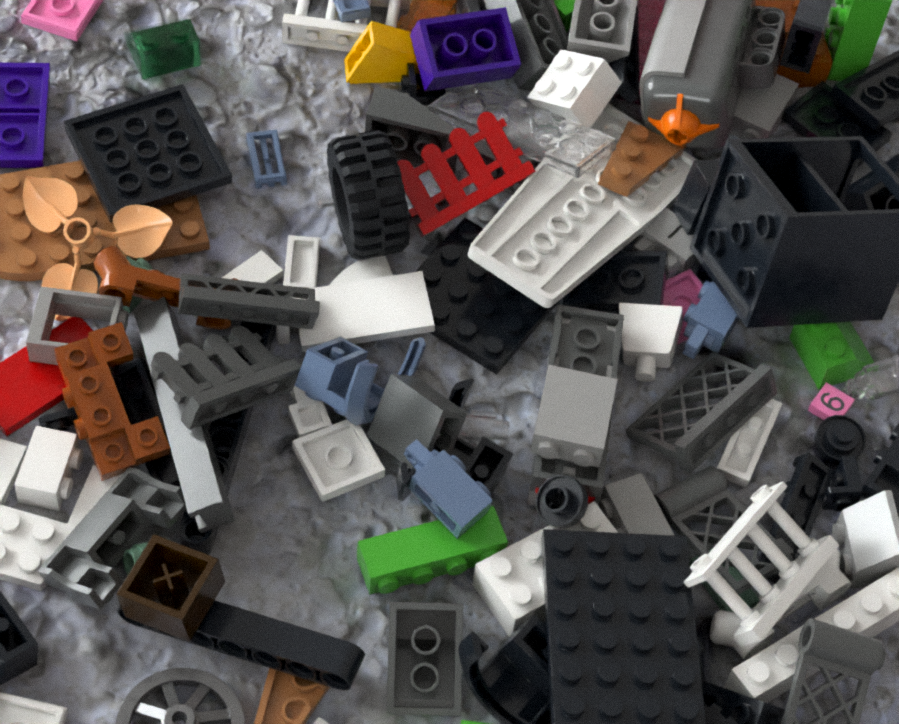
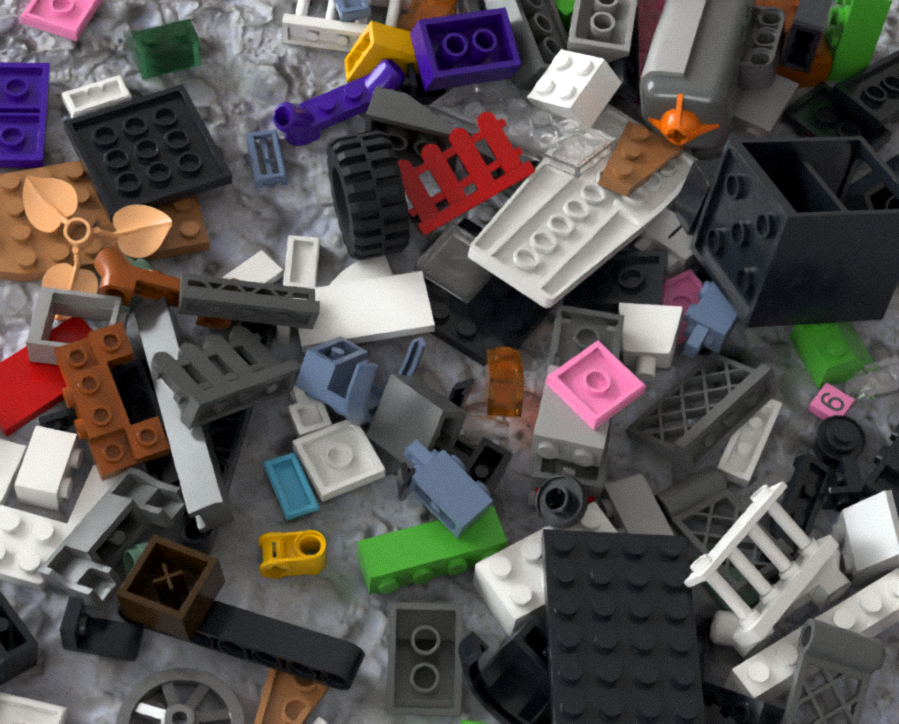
none -> black bracket [59,596,144,661]
none -> white plate [61,75,132,119]
none -> yellow piece [258,530,327,579]
none -> medium azure tile [262,452,320,521]
none -> dark purple plate [273,59,405,146]
none -> clear tile [414,223,494,303]
none -> clear orange brick [484,347,525,417]
none -> bright pink tile [545,340,646,430]

